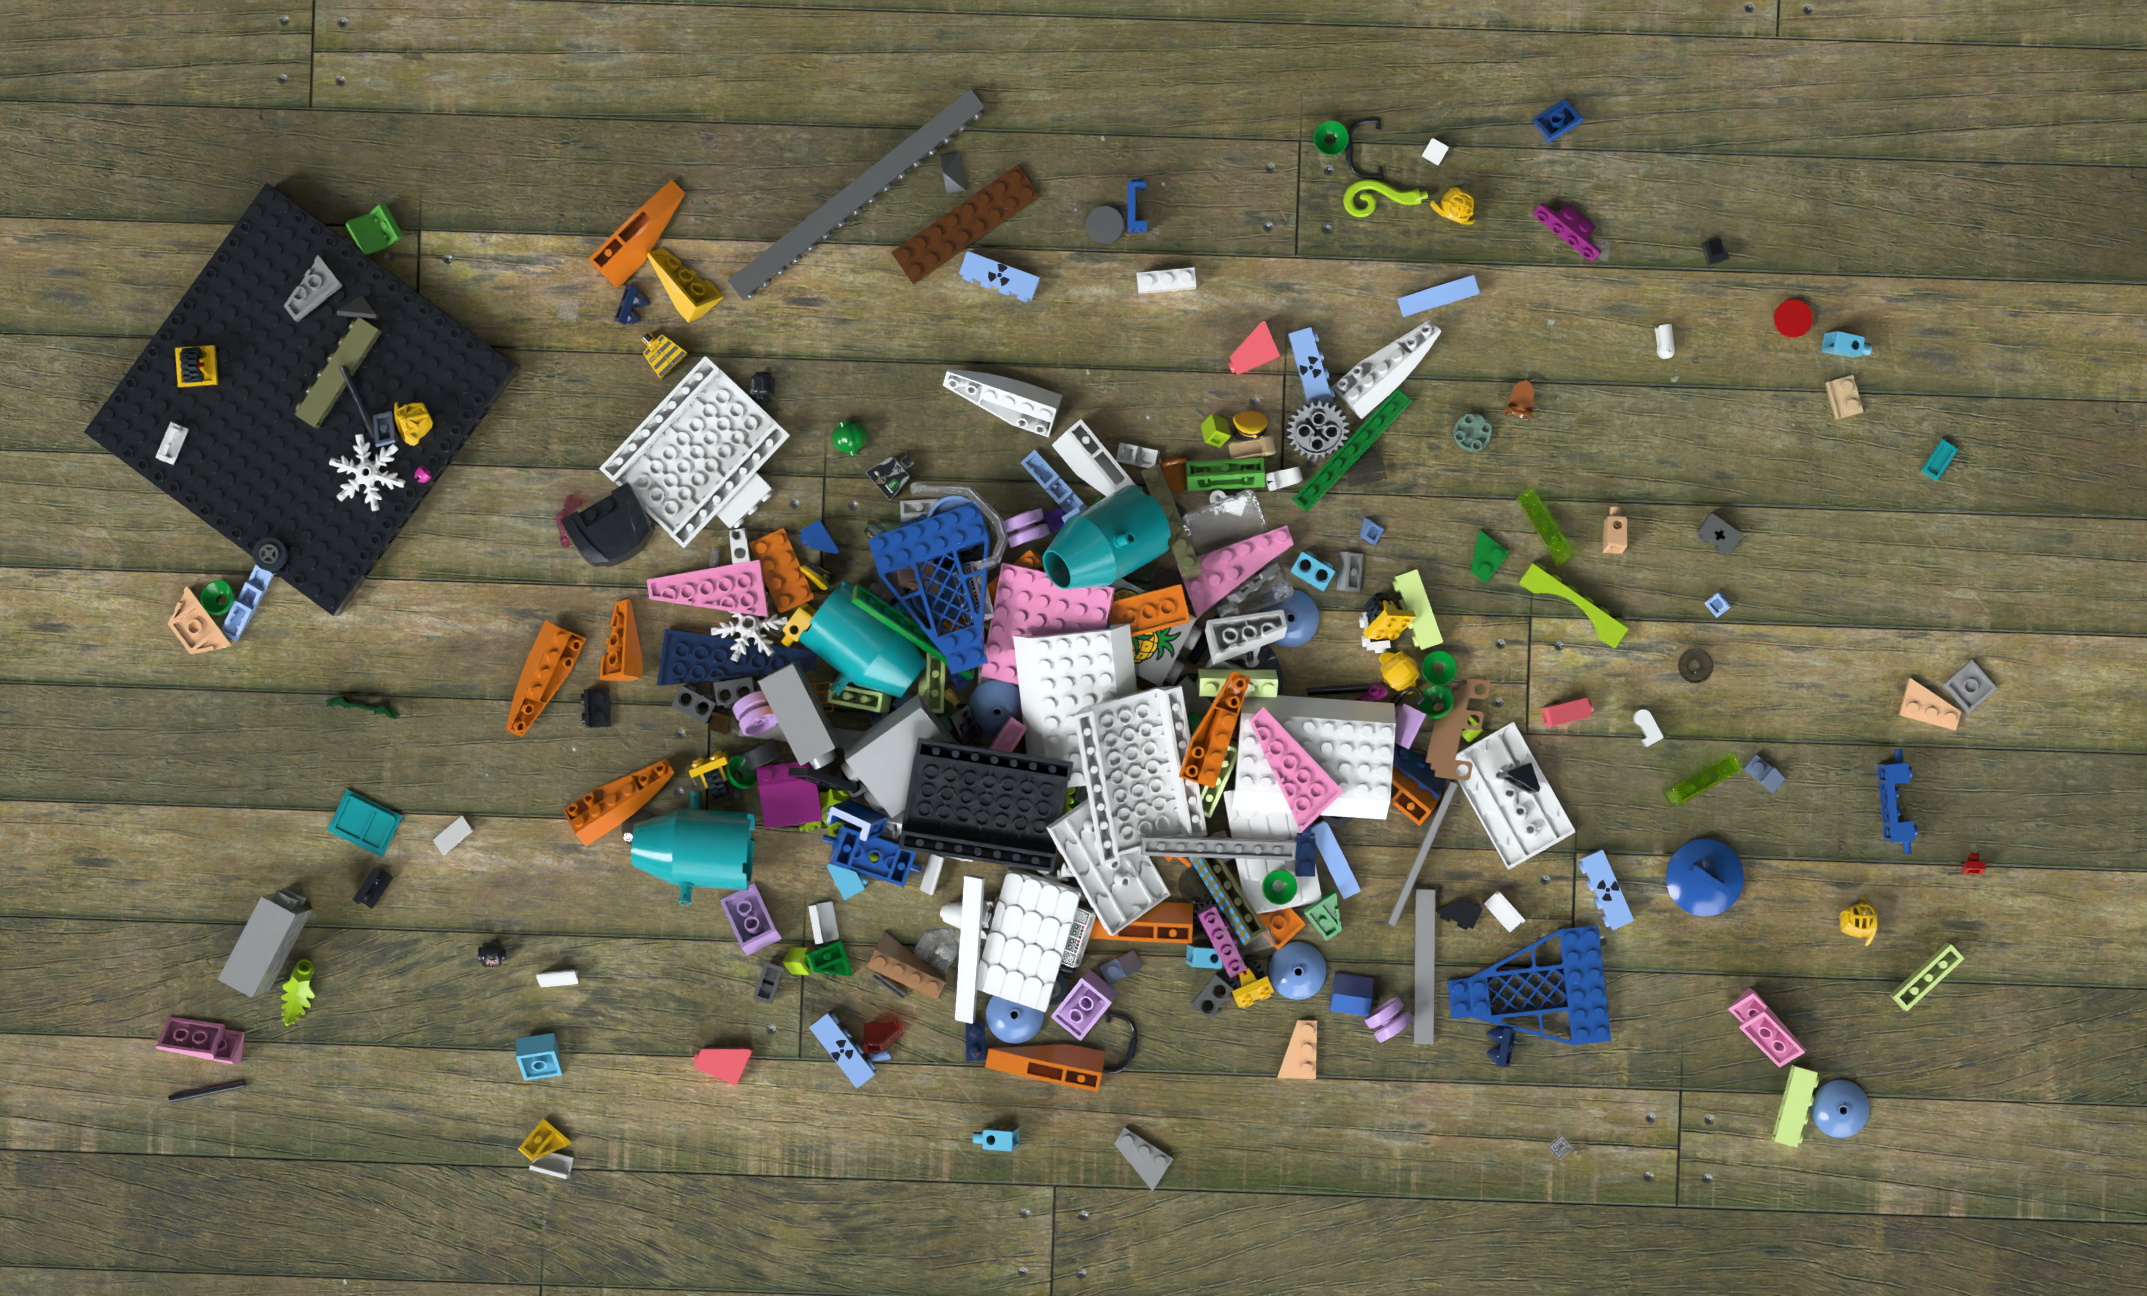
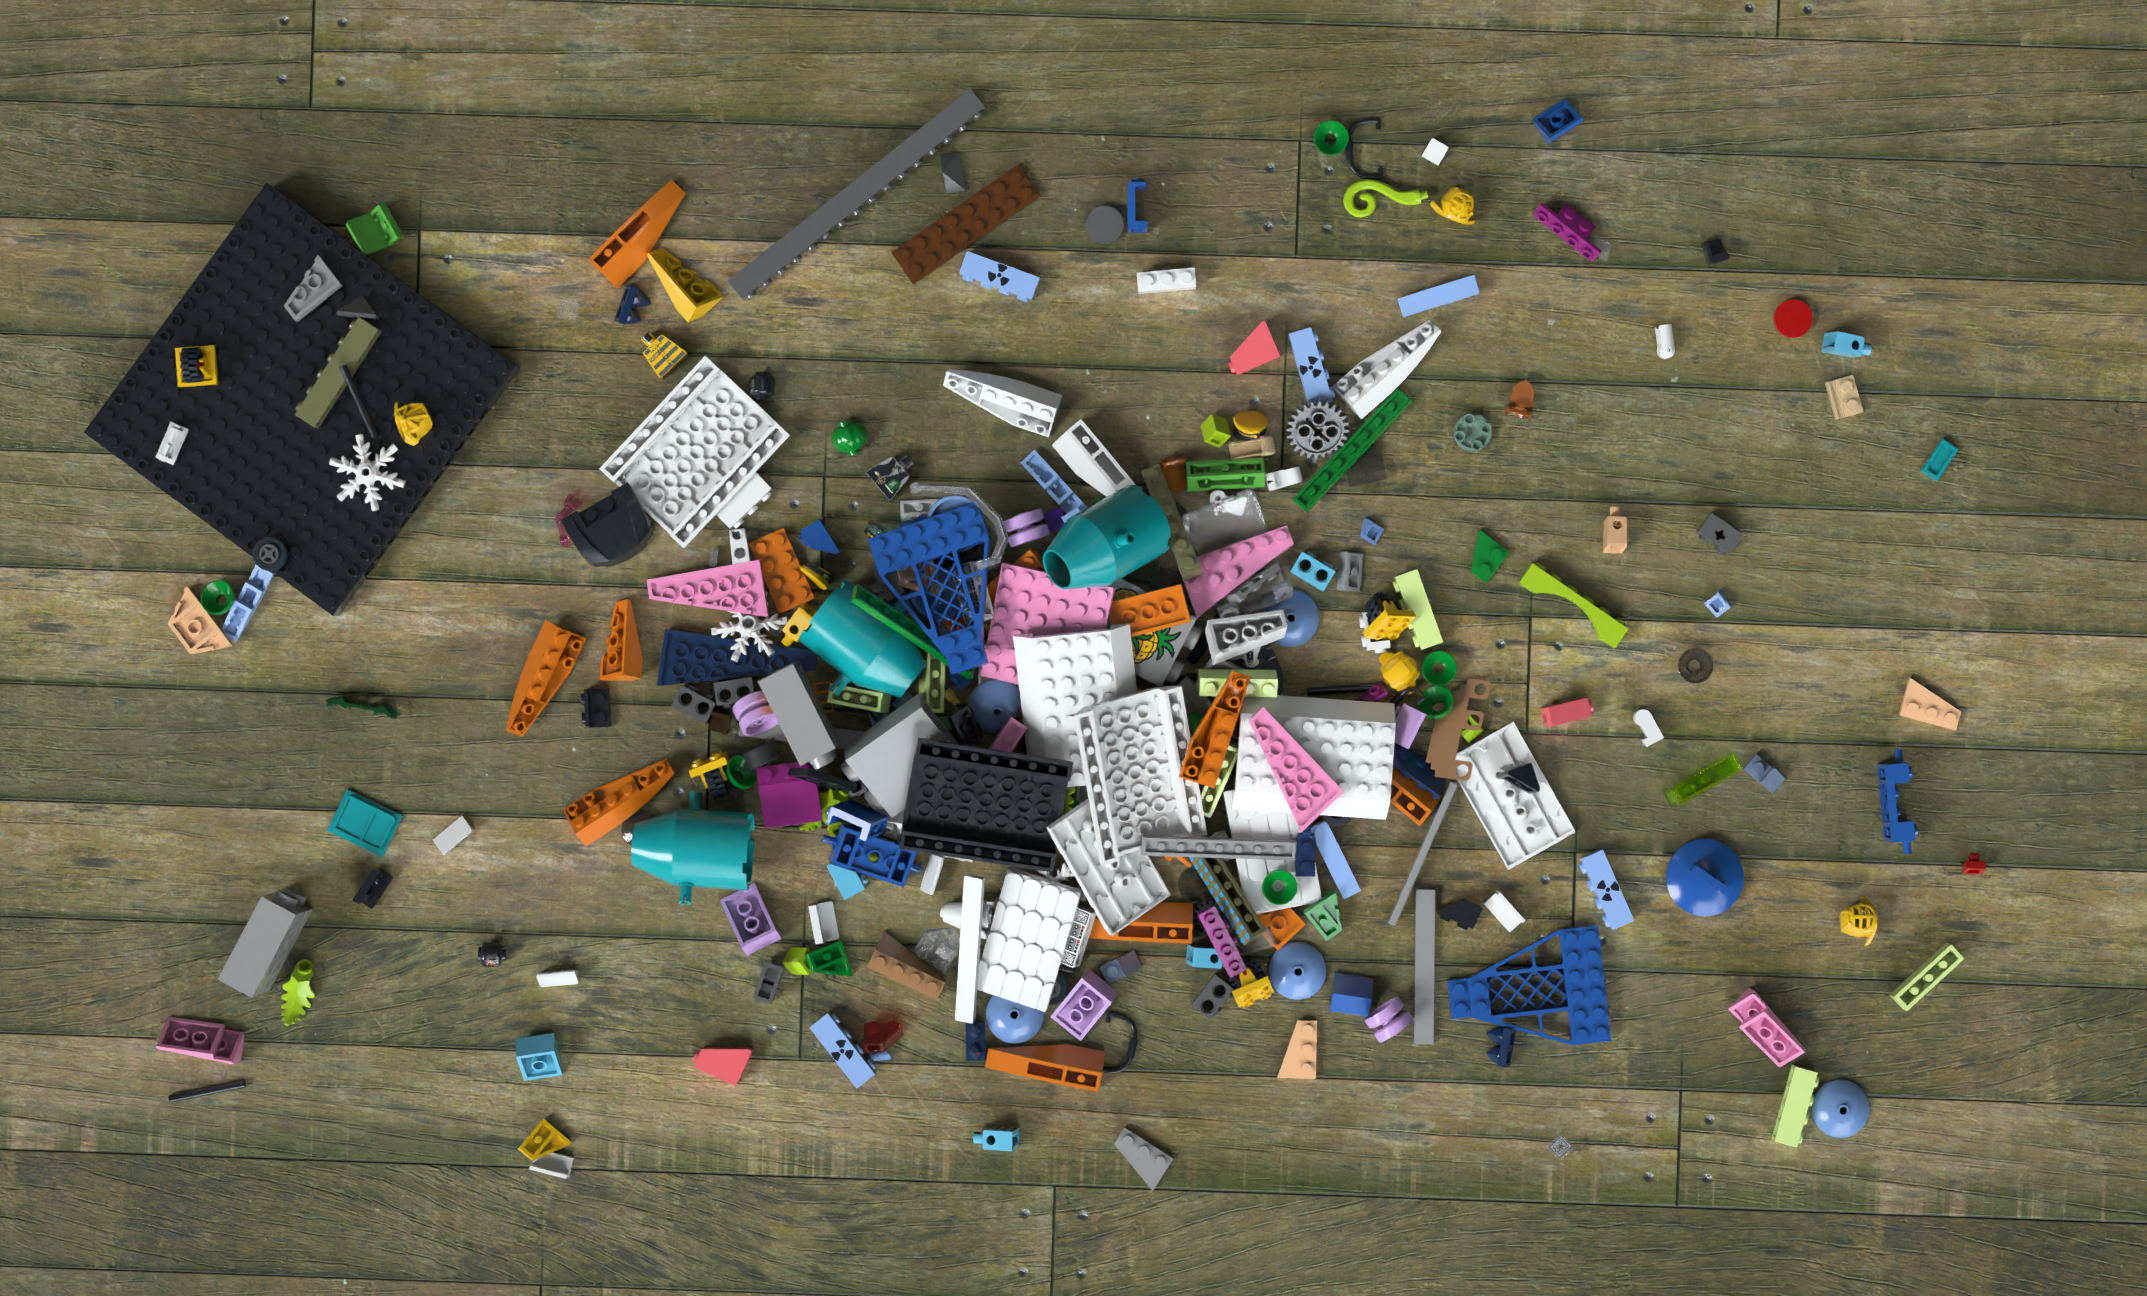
sand blue slope [373,411,399,447] -> none
dark pink hinge [415,465,432,483] -> none
dark grey axle [872,972,907,1000] -> none
white slope [1116,443,1160,468] -> none
clear neon green slope [1516,488,1574,567] -> none
light grey tile [1942,659,1998,714] -> none

